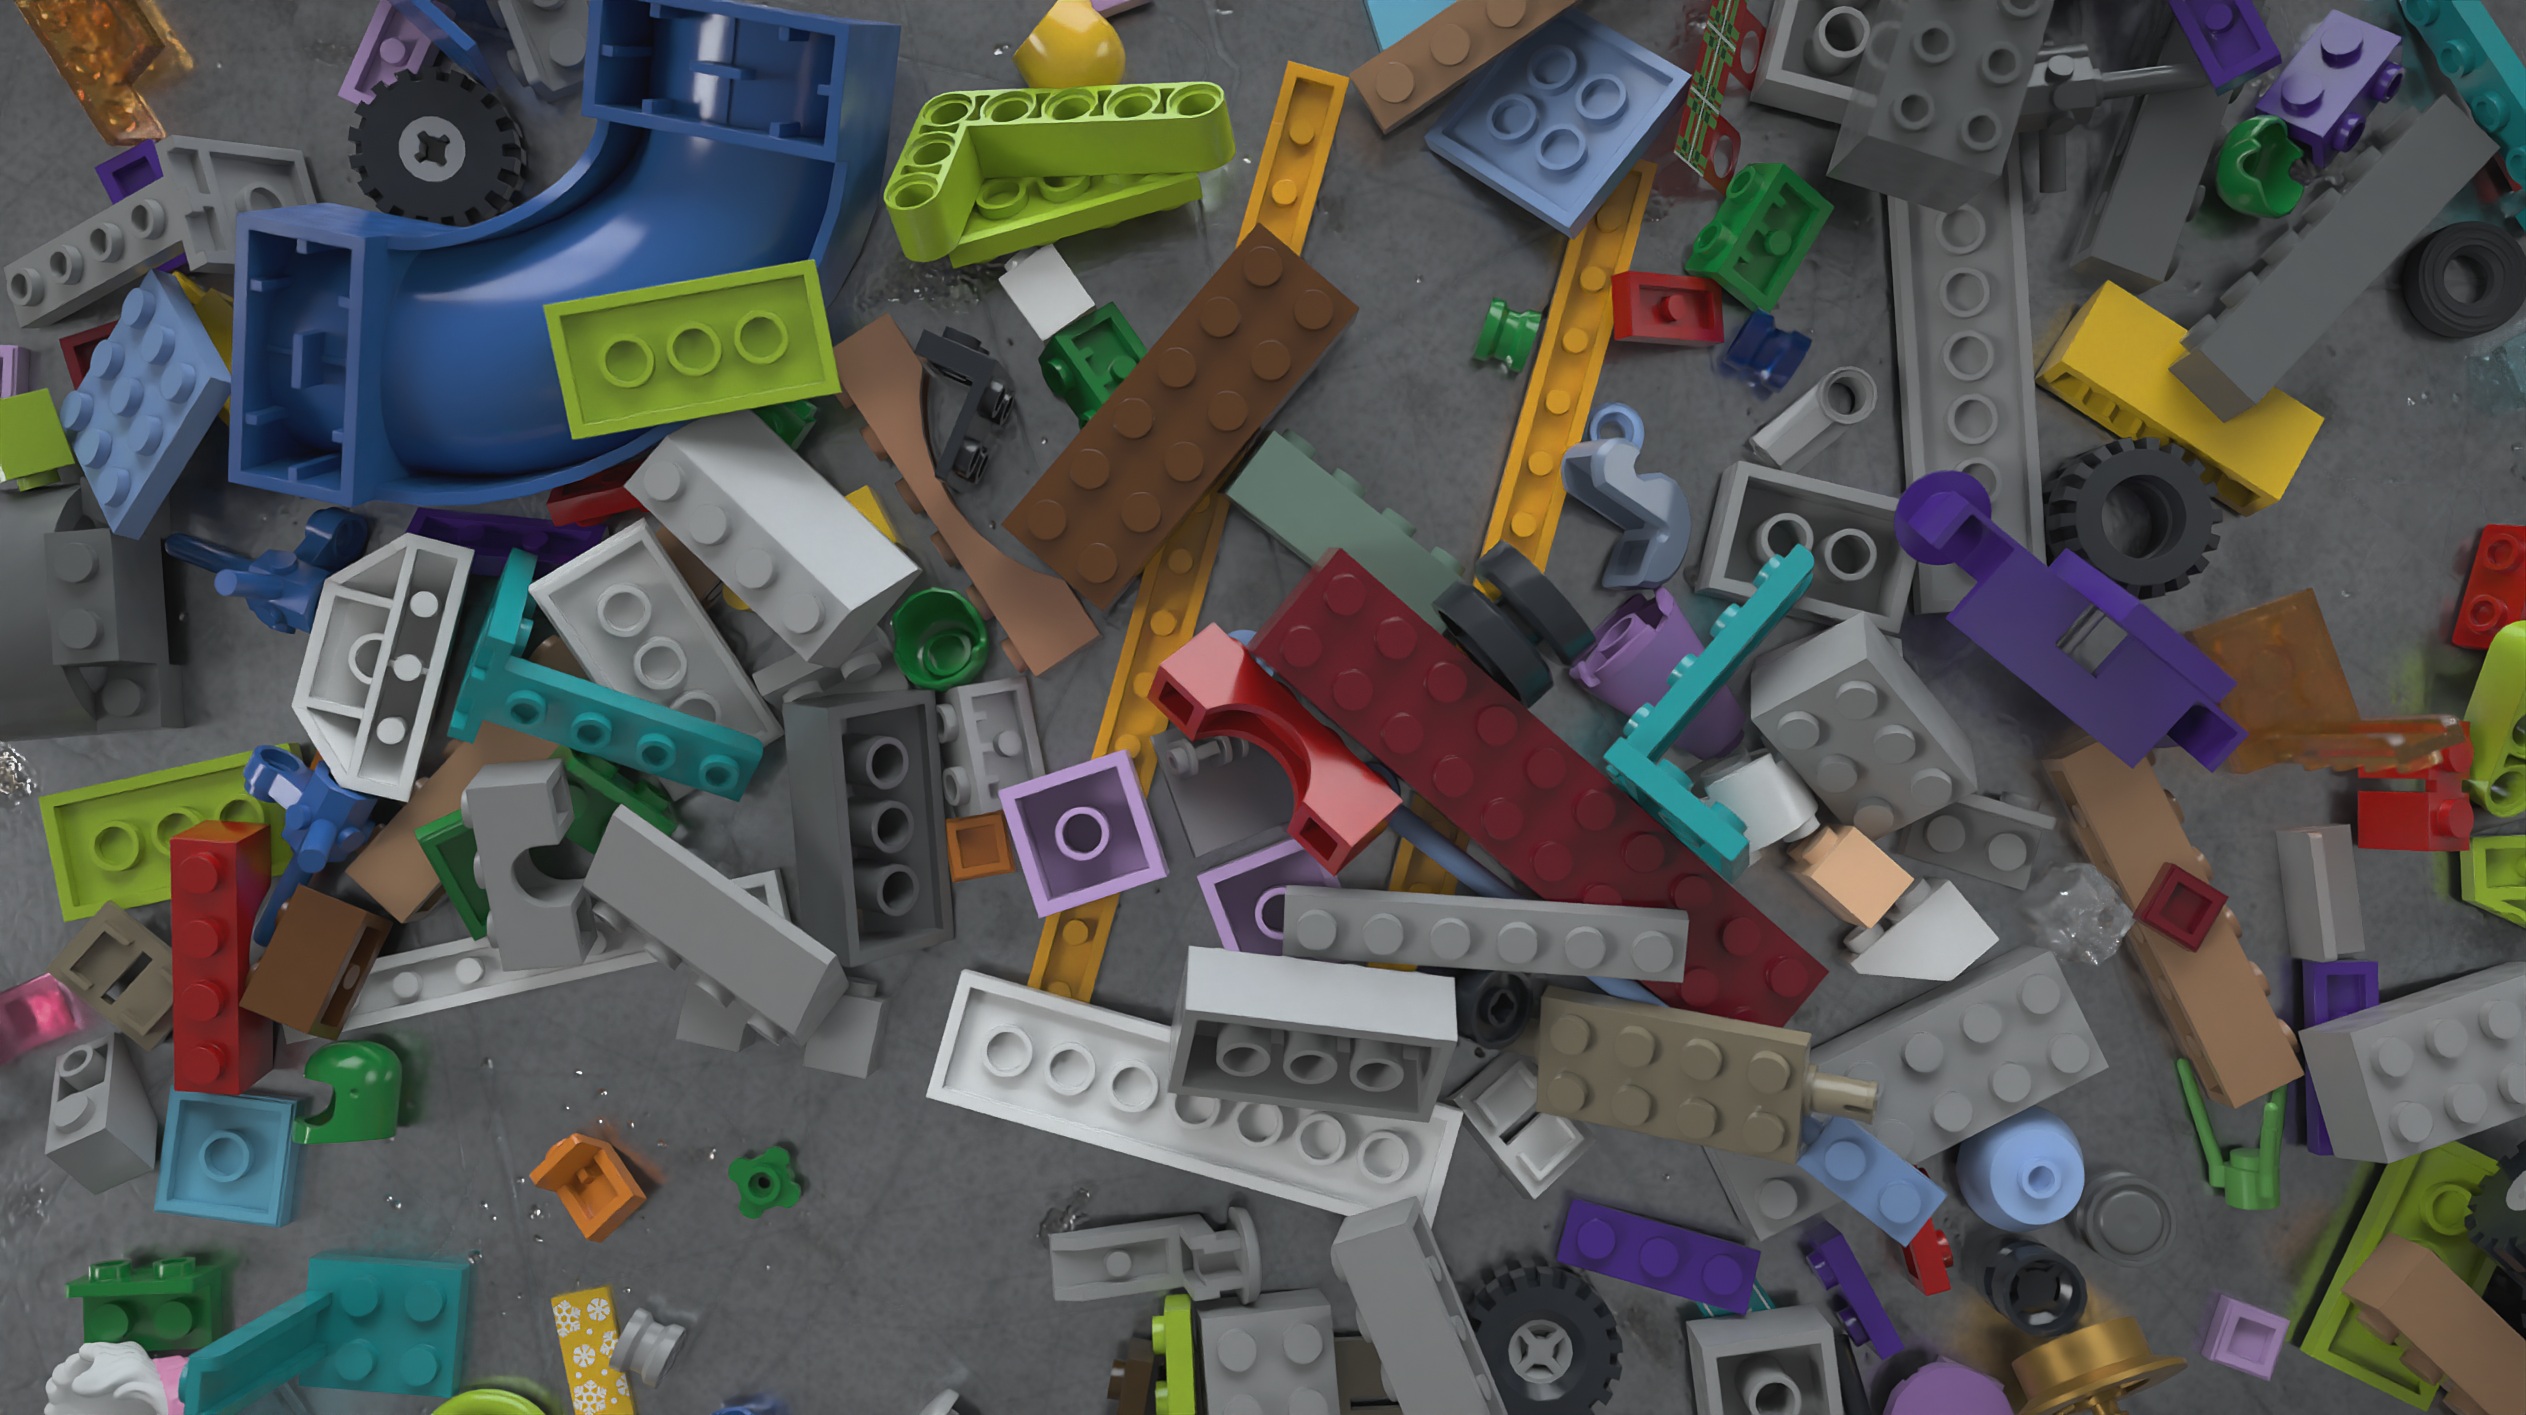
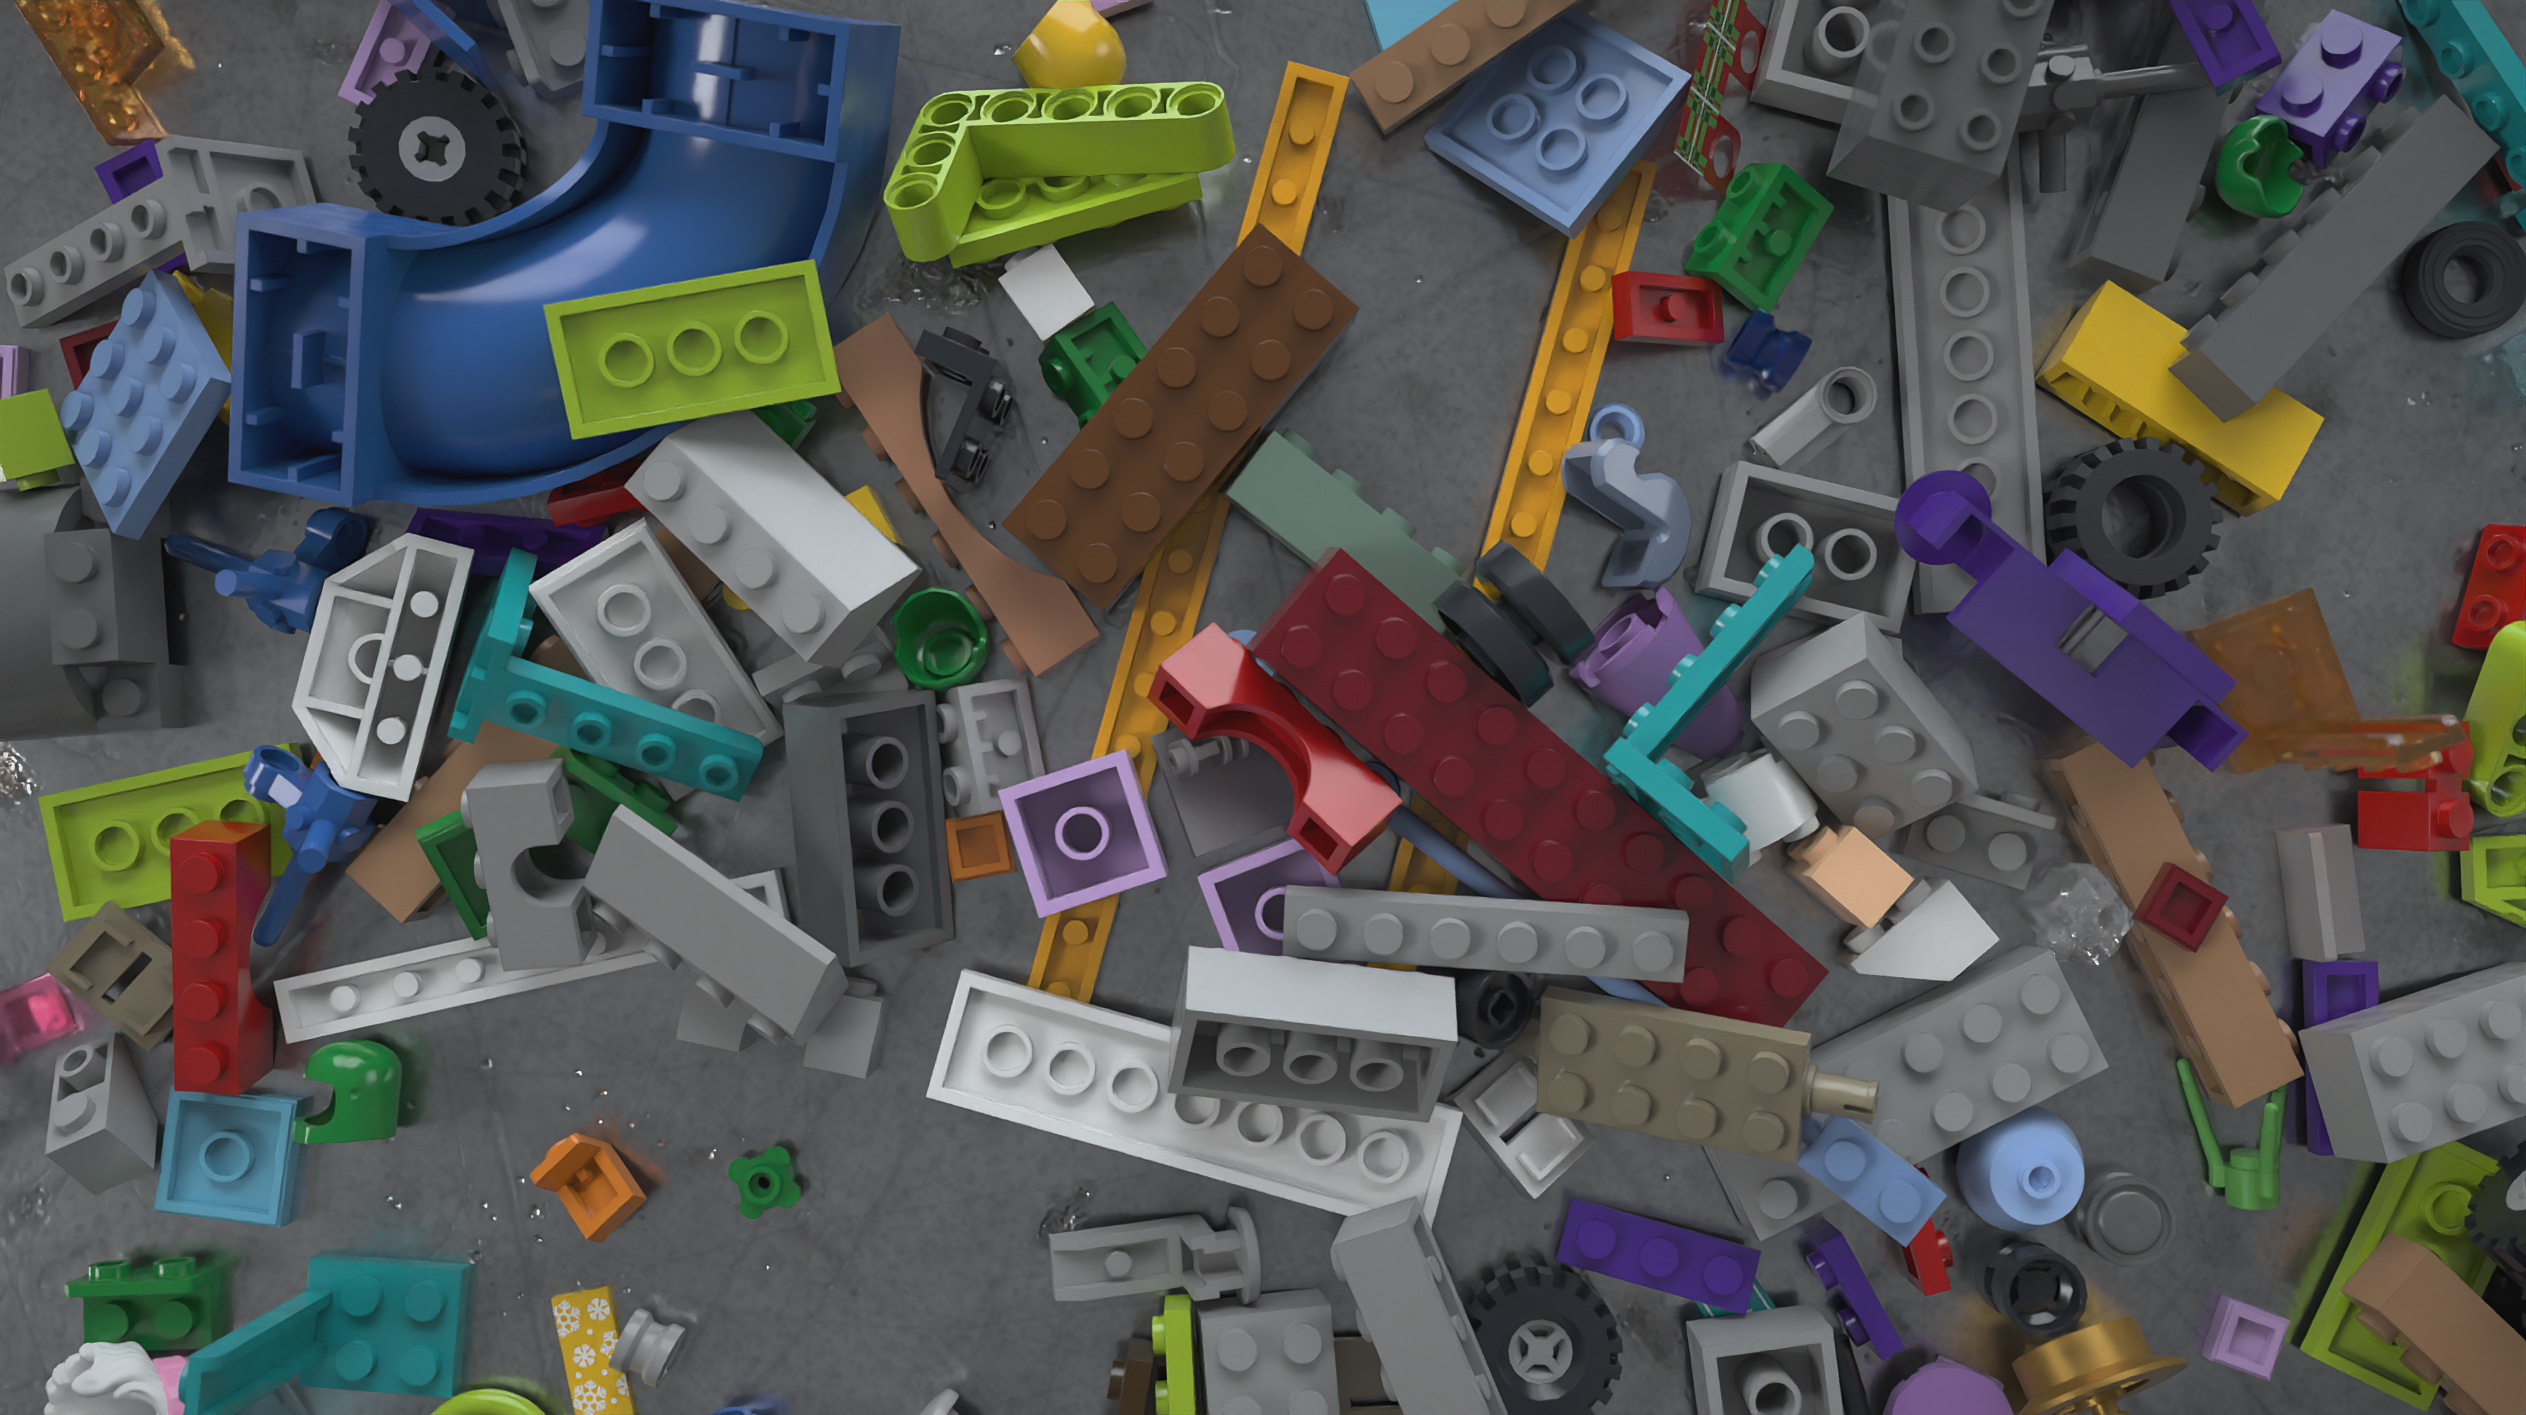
reddish brown brick [239,884,394,1041] -> none
green wheel [1473,297,1542,374] -> none

